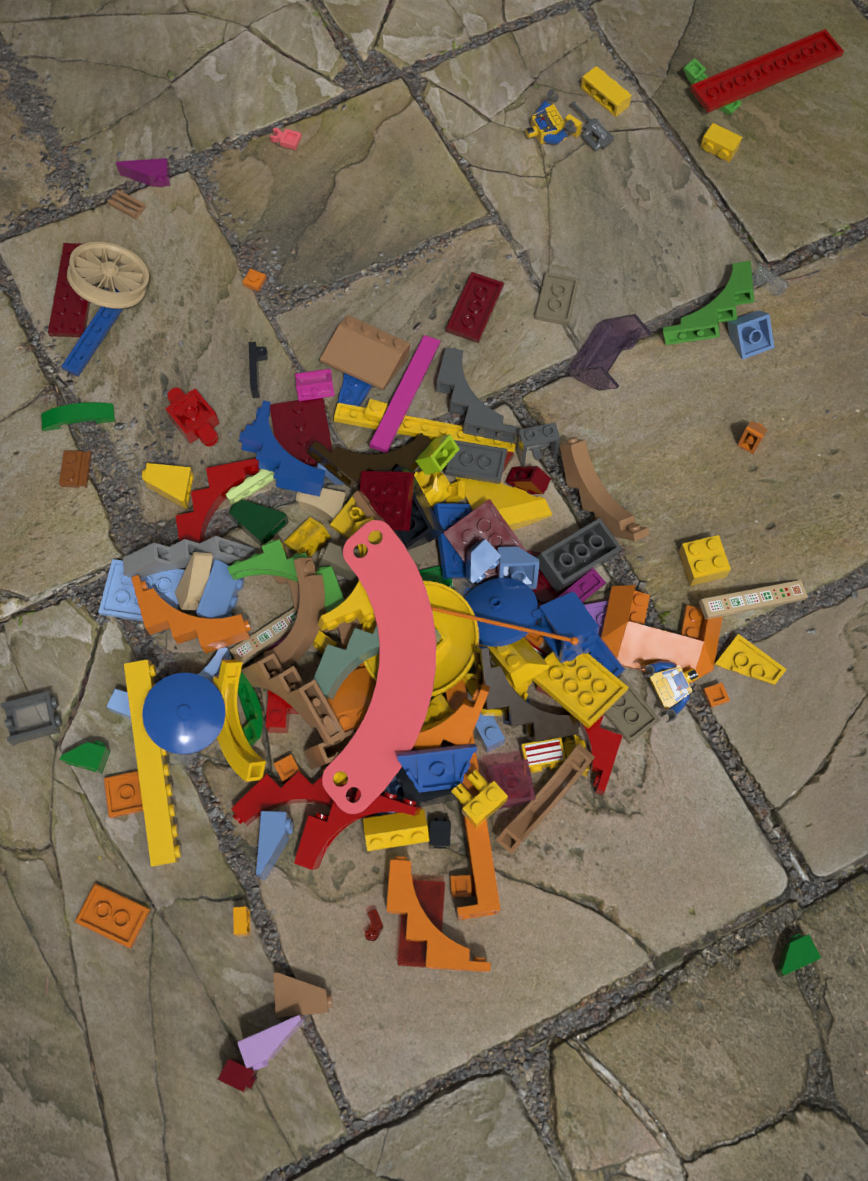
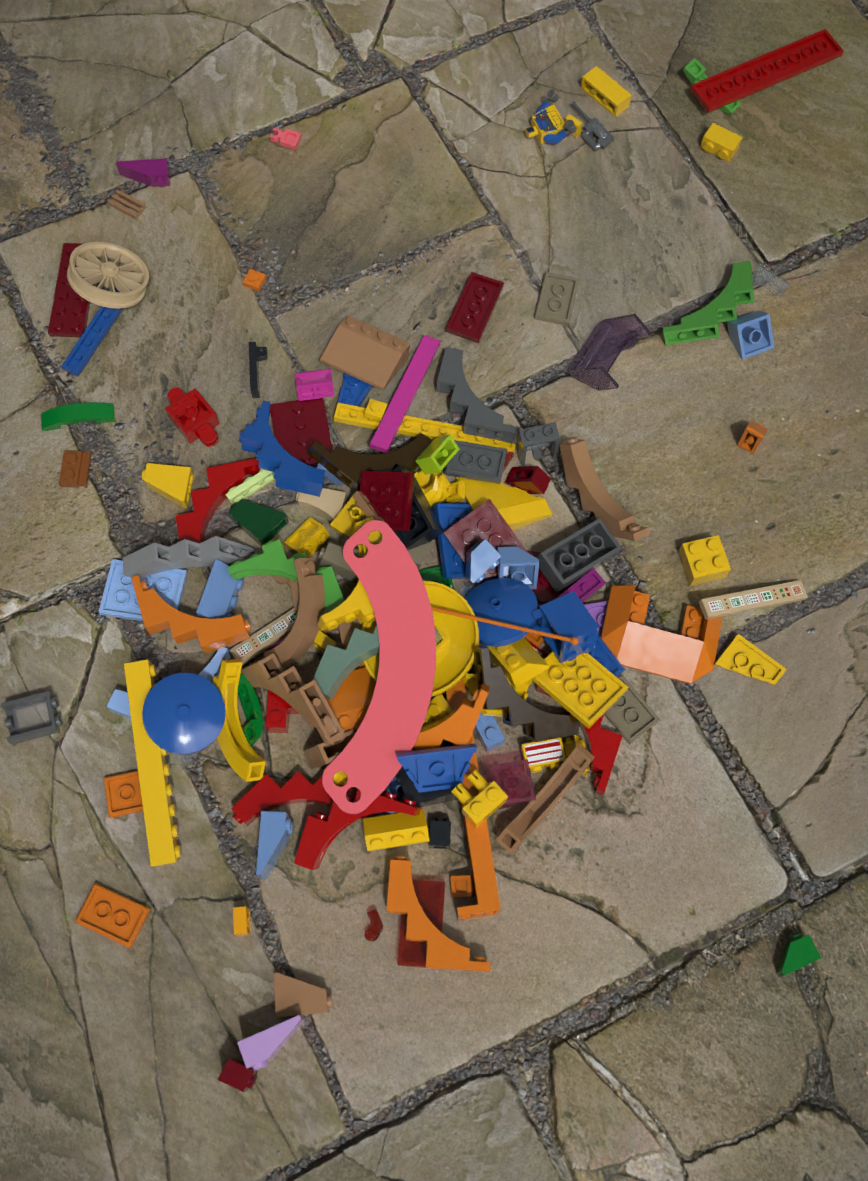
green slope [59,741,111,774] -> none
tan slope [175,552,213,610] -> none
orange plate [274,754,301,783] -> none
torso [640,661,699,723] -> none
orange plate [703,683,730,709] -> none

